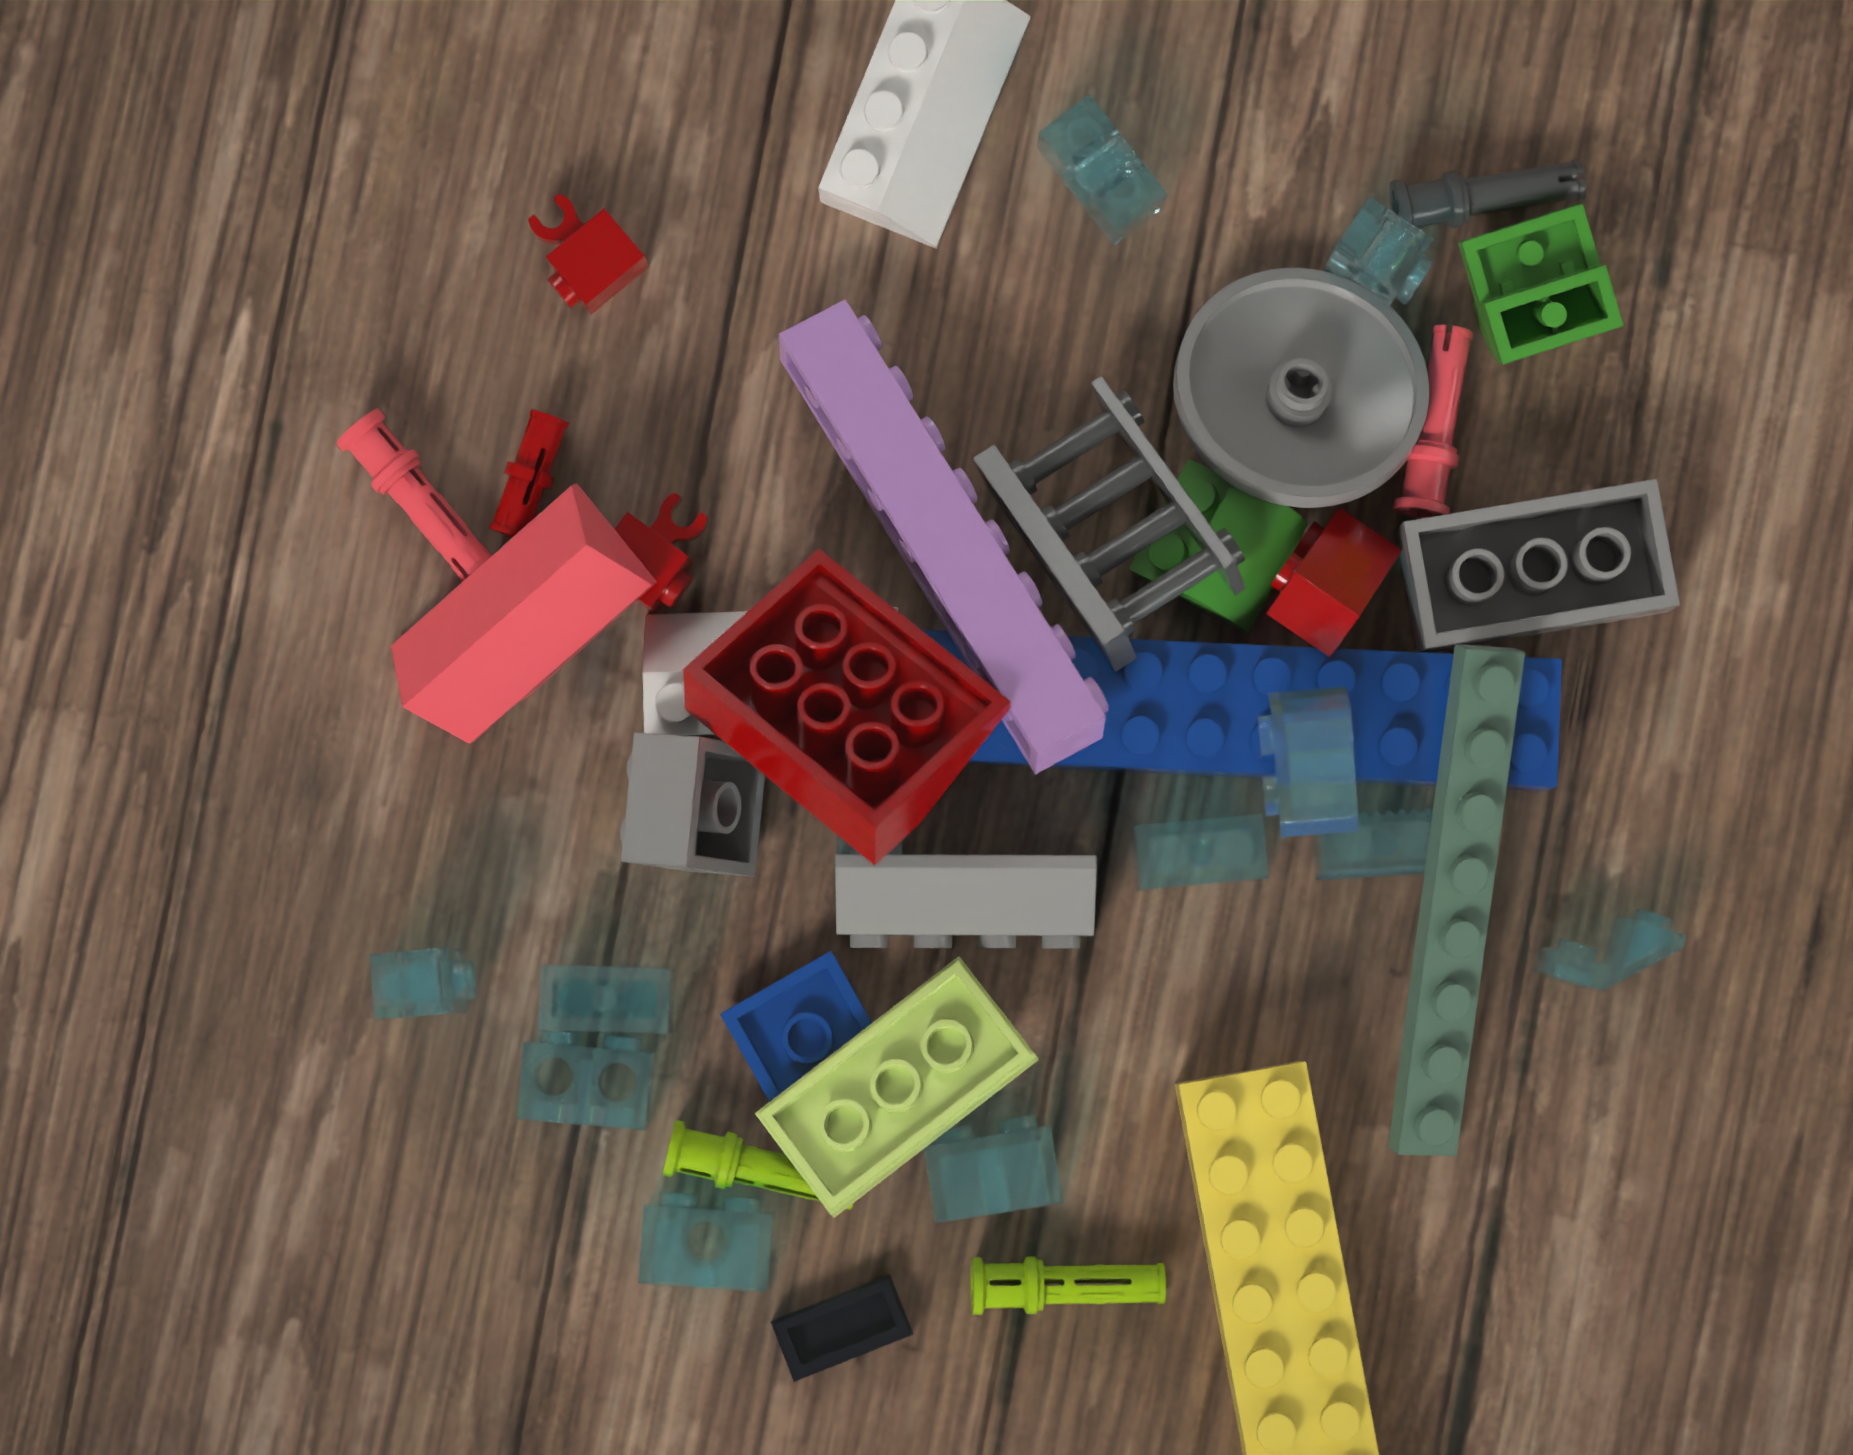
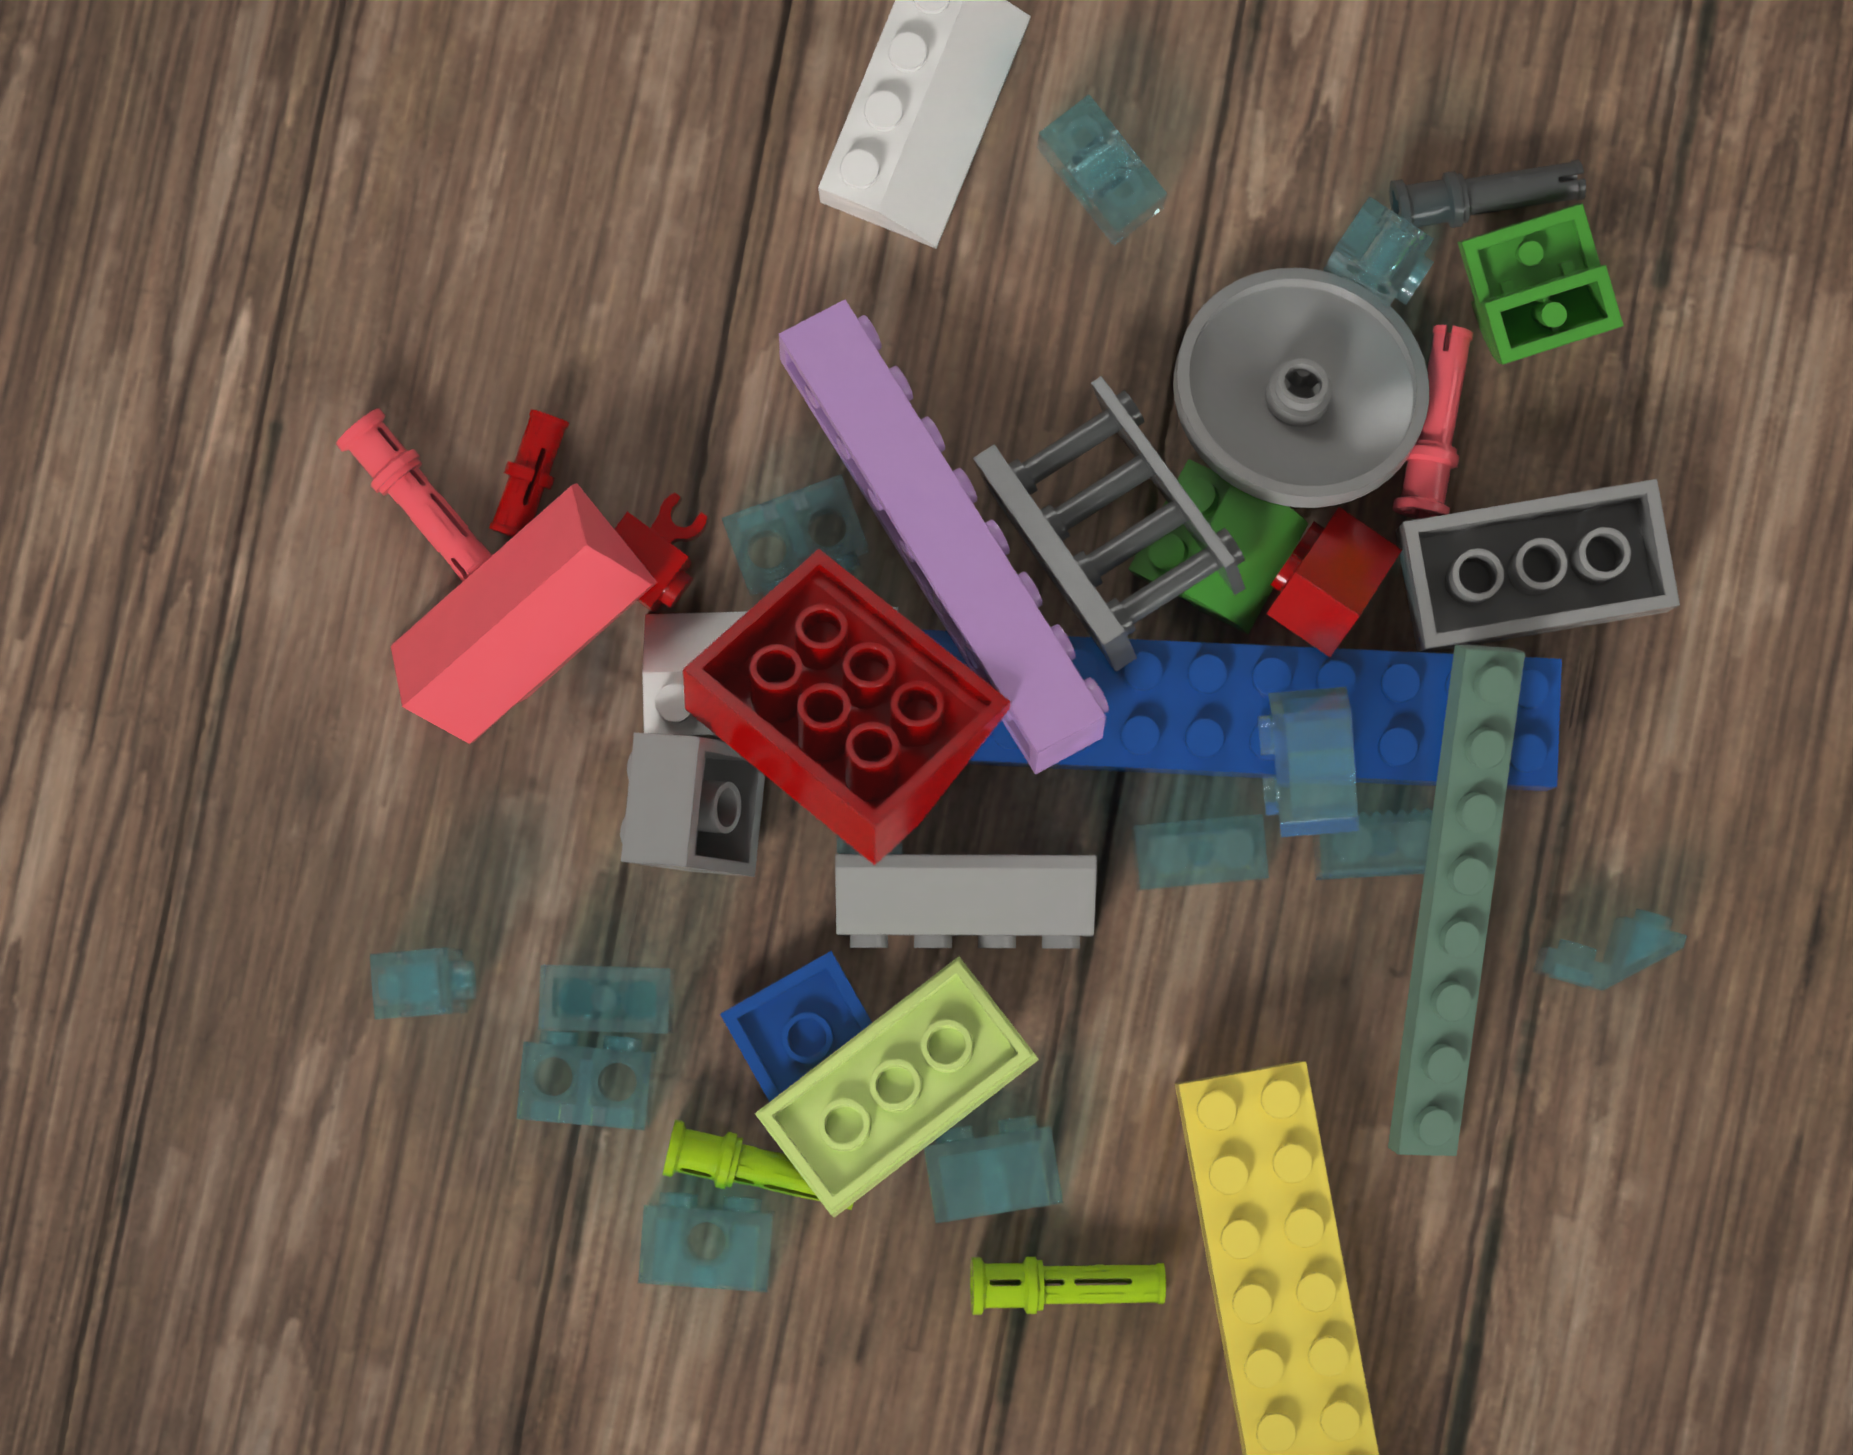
red brick [528,193,649,315] -> none
black tile [771,1273,913,1382] -> none
none -> clear light blue brick [722,474,869,597]

